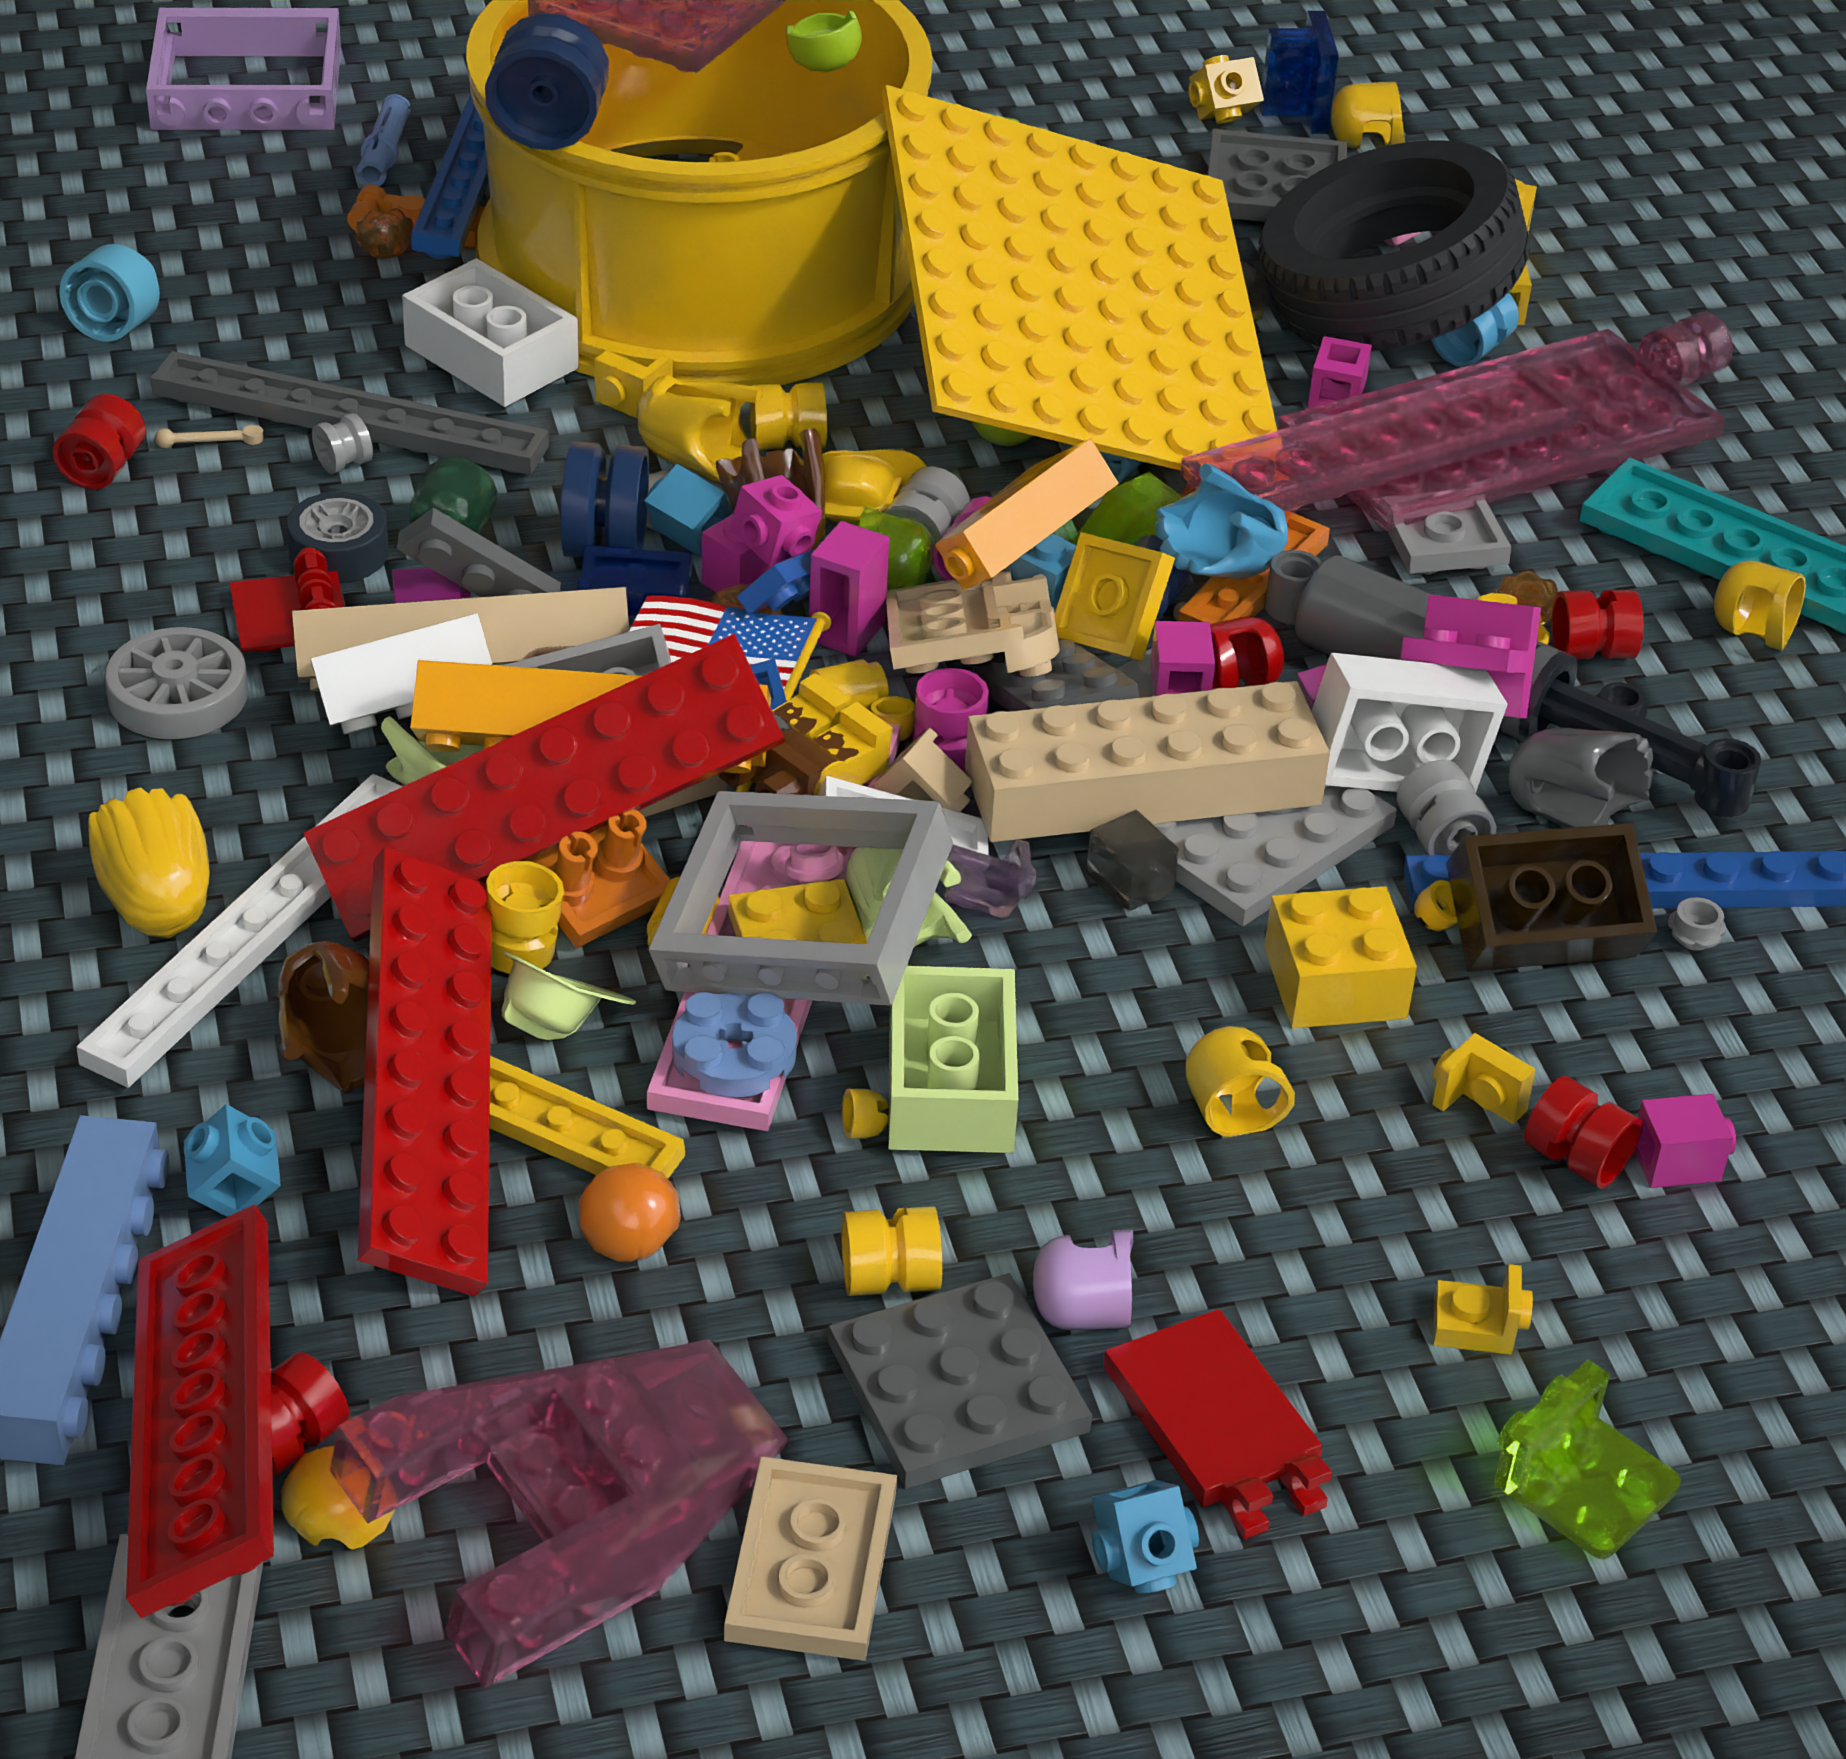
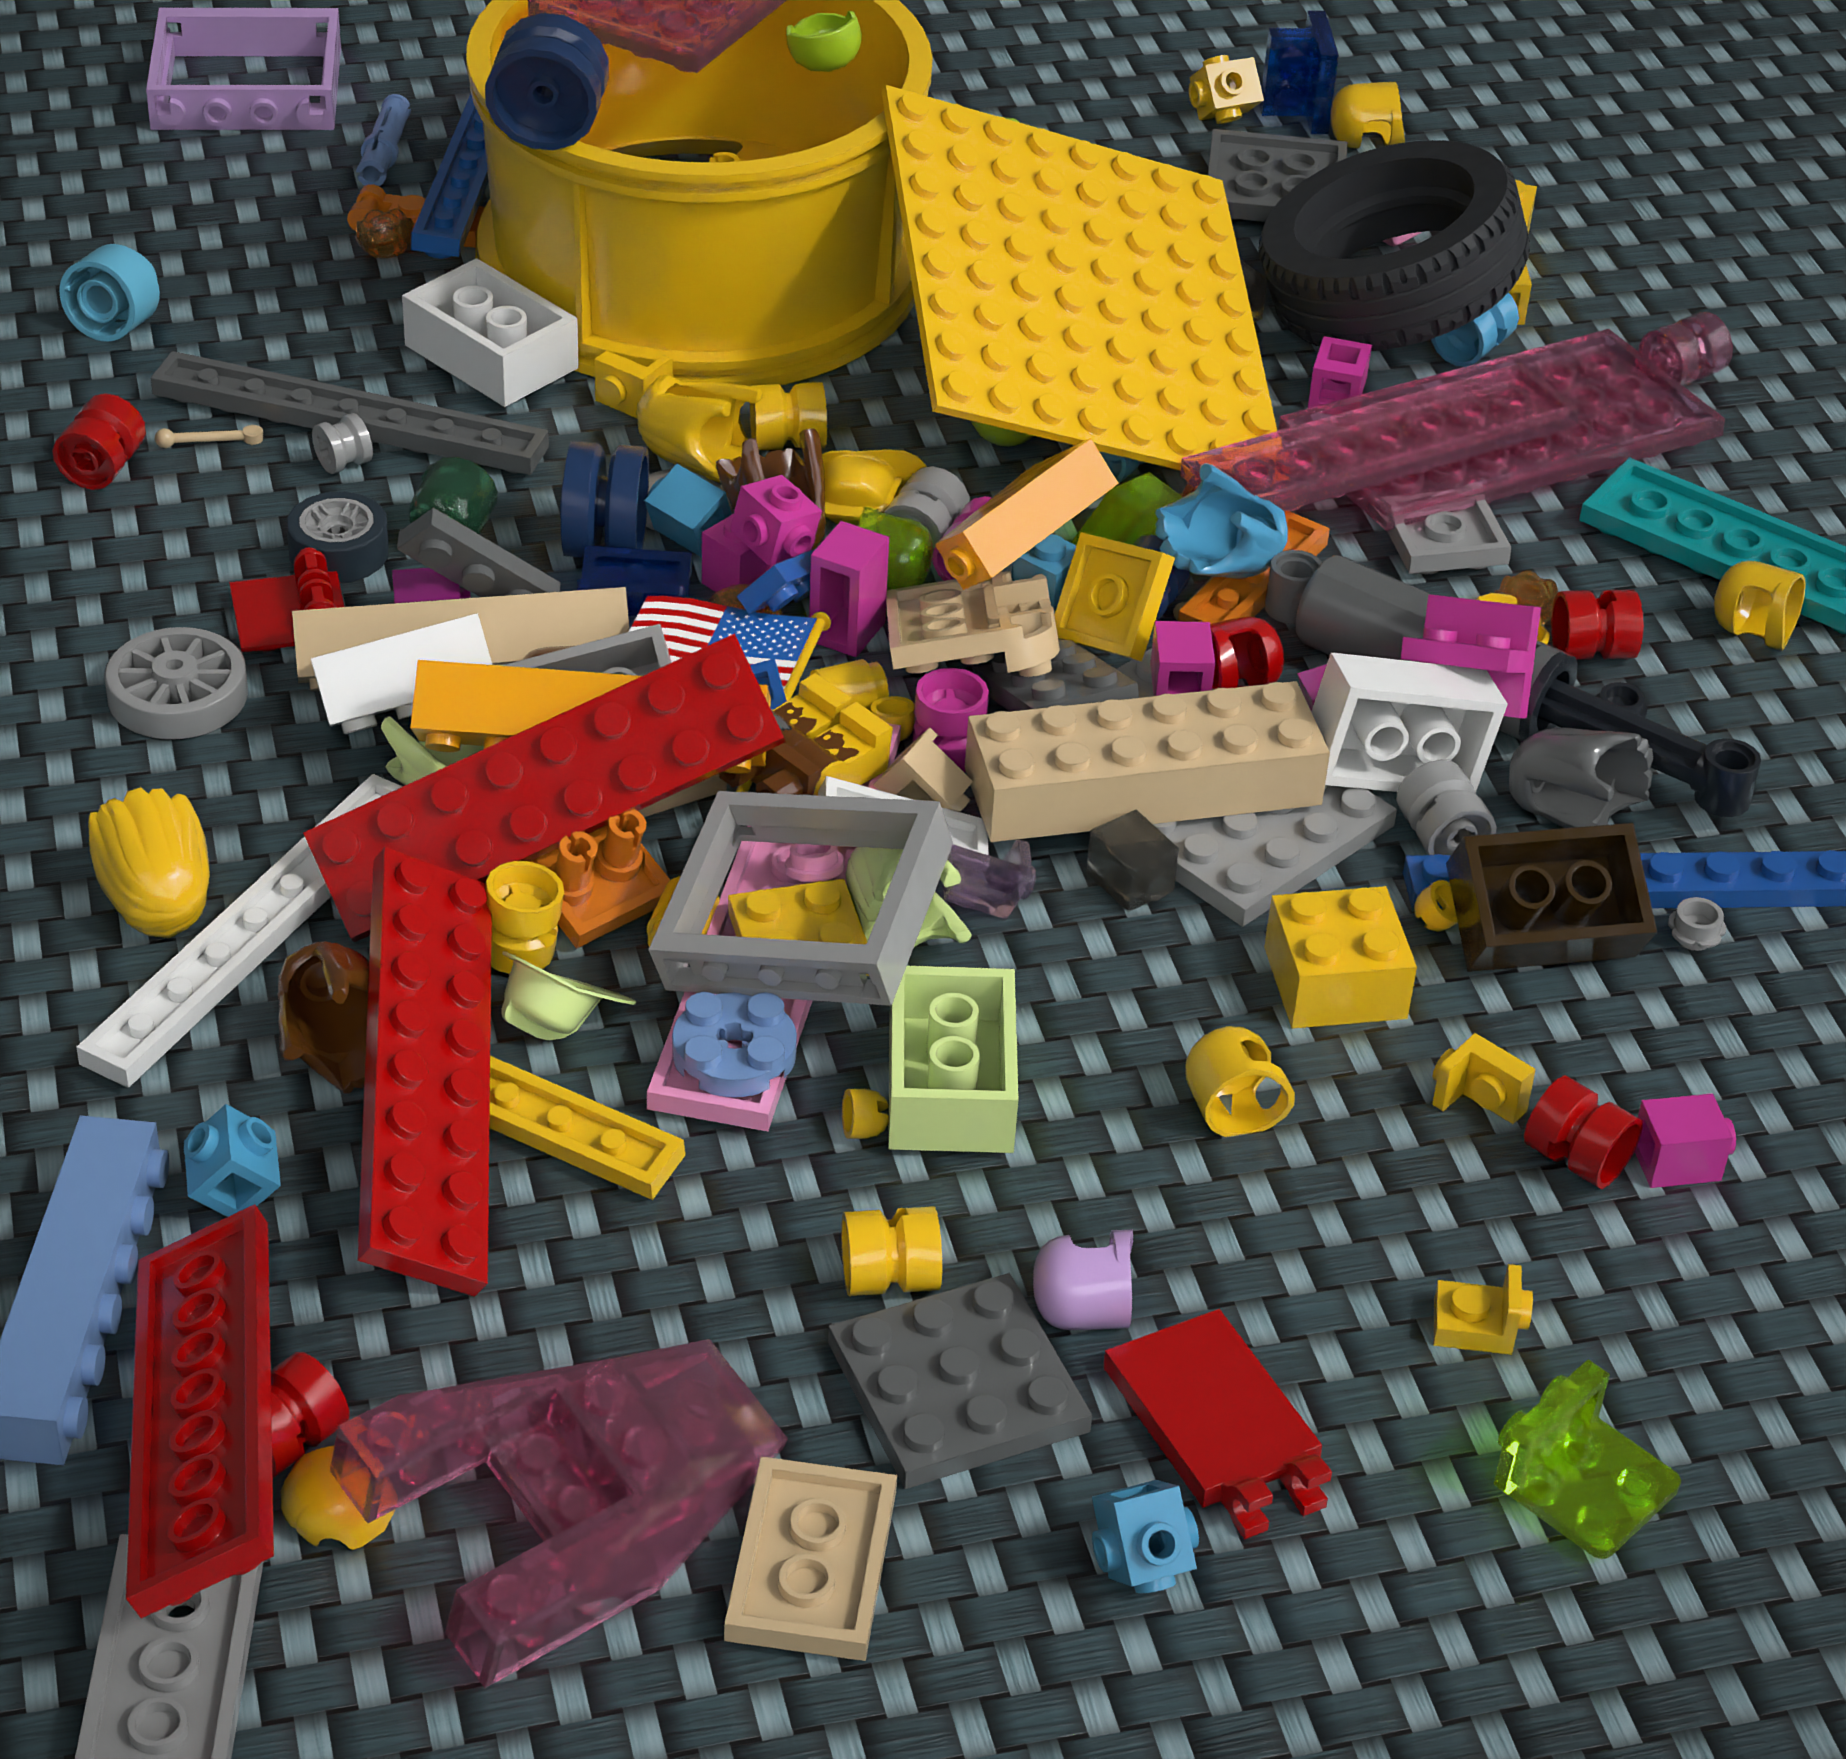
orange hair [579,1163,681,1262] -> none

